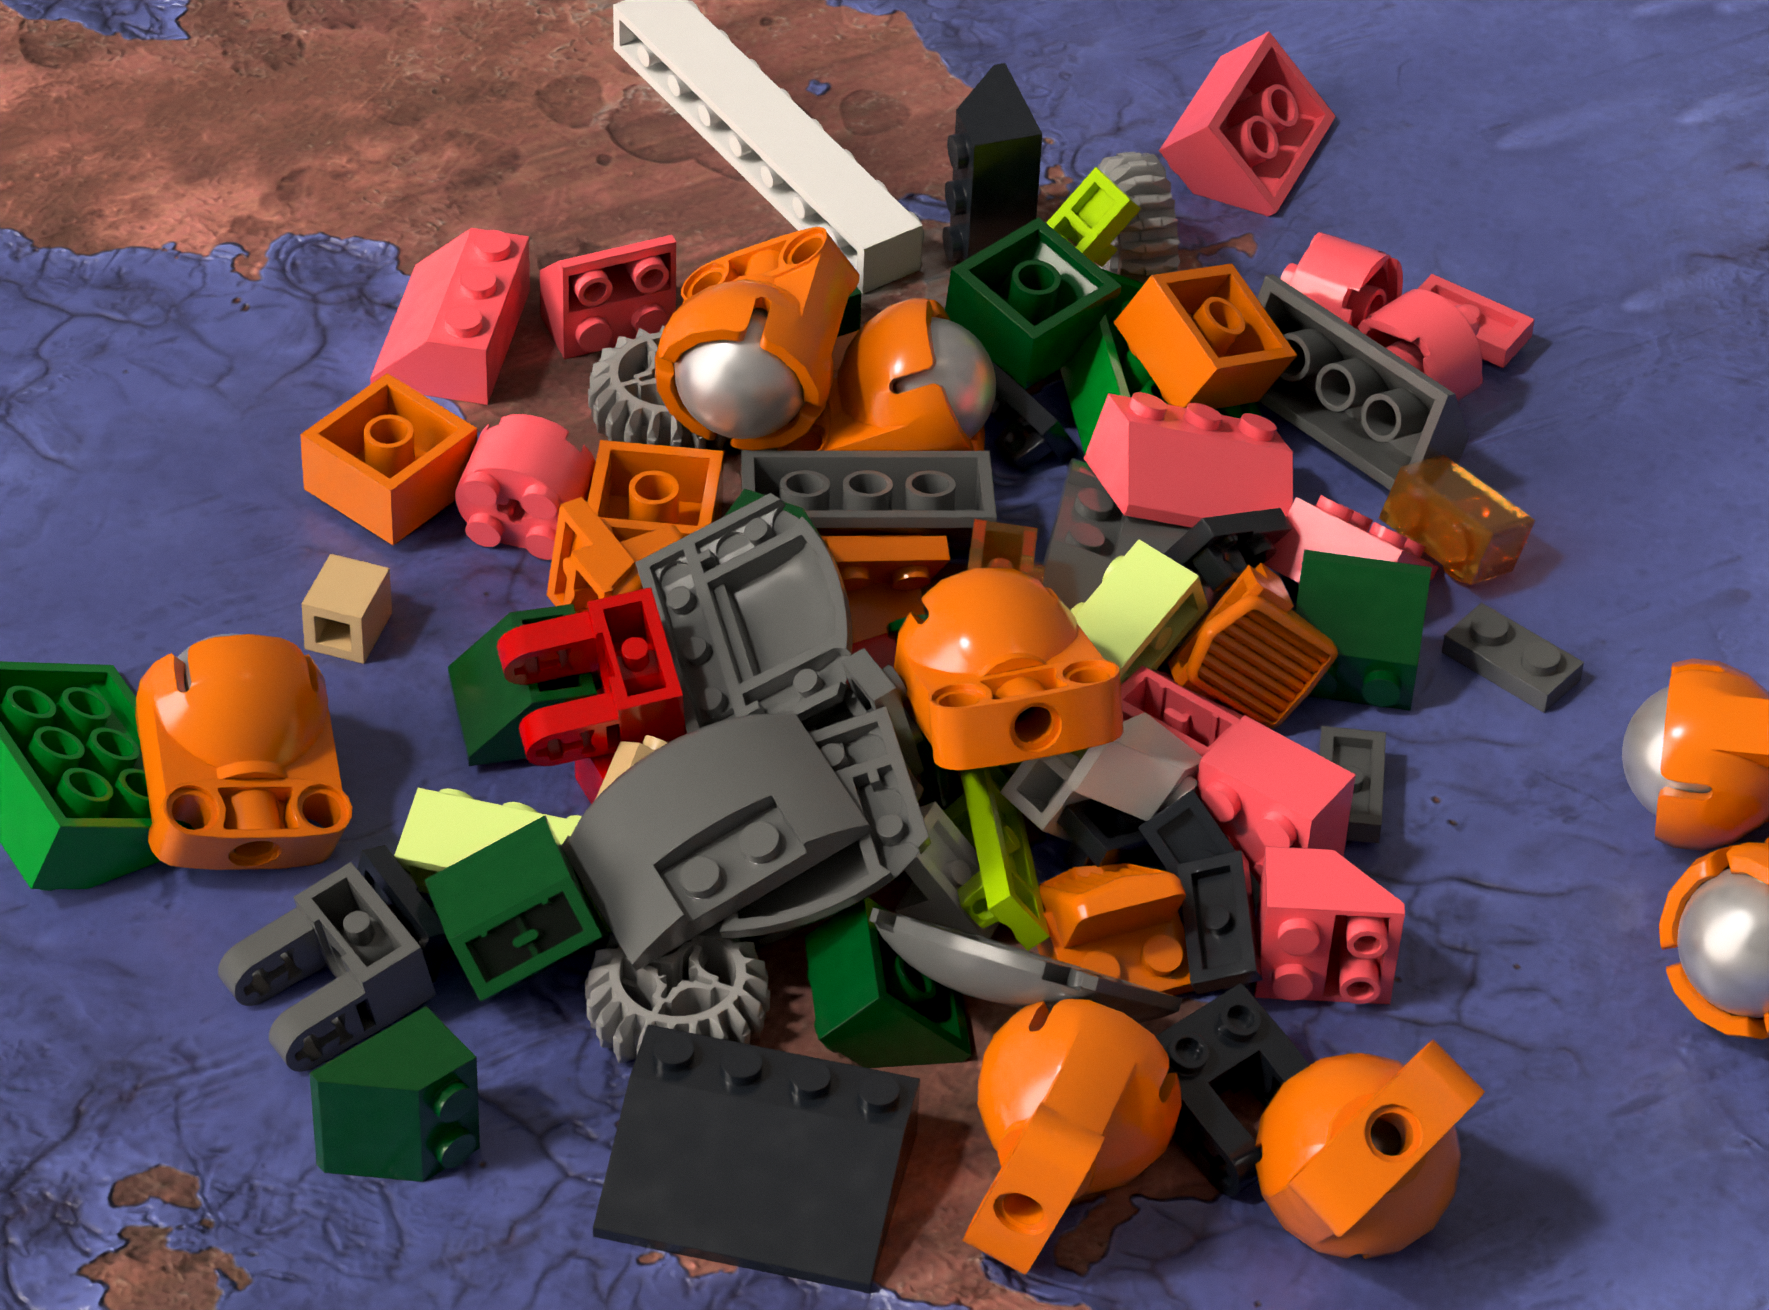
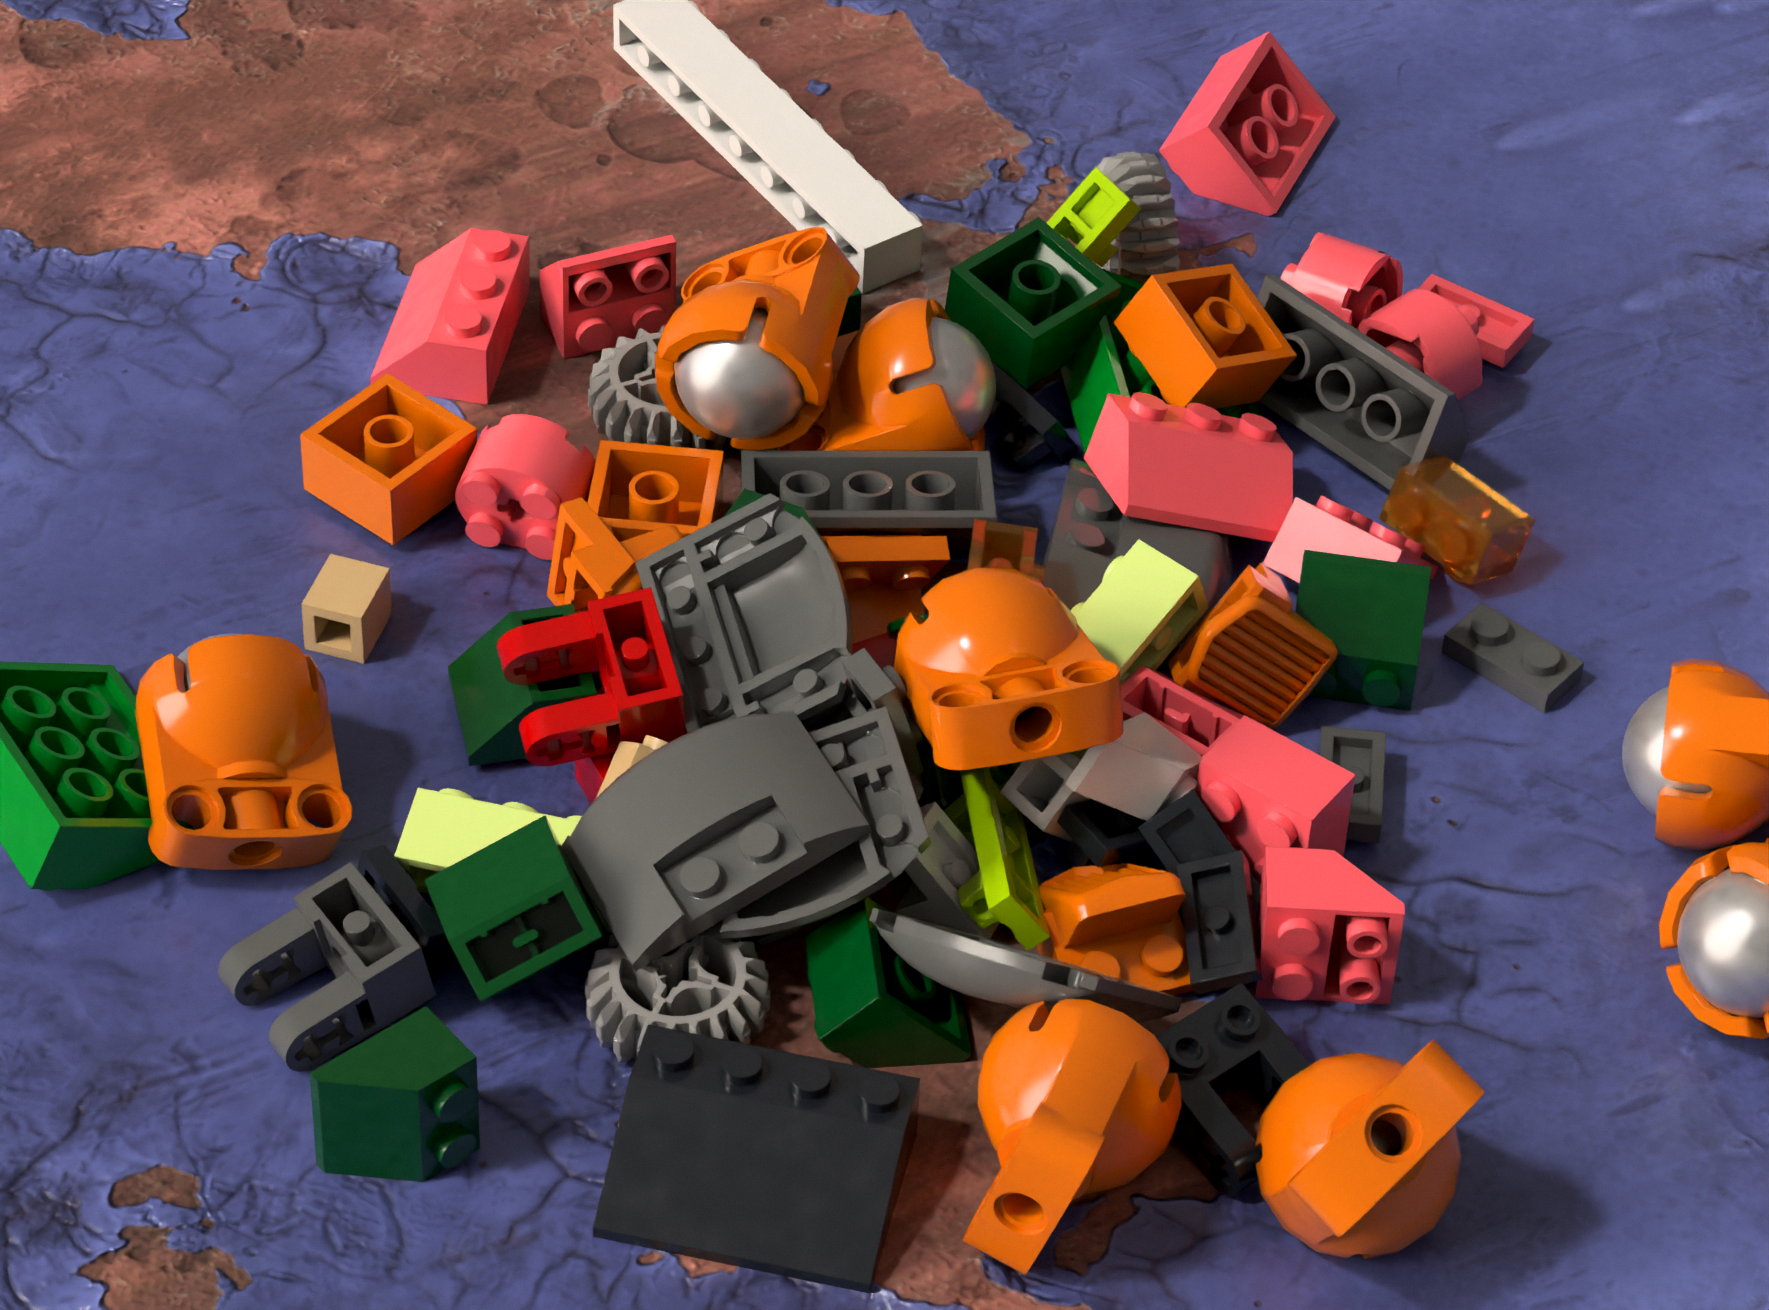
black slope [942,63,1042,264] -> none
black hinge [1164,508,1293,591] -> none

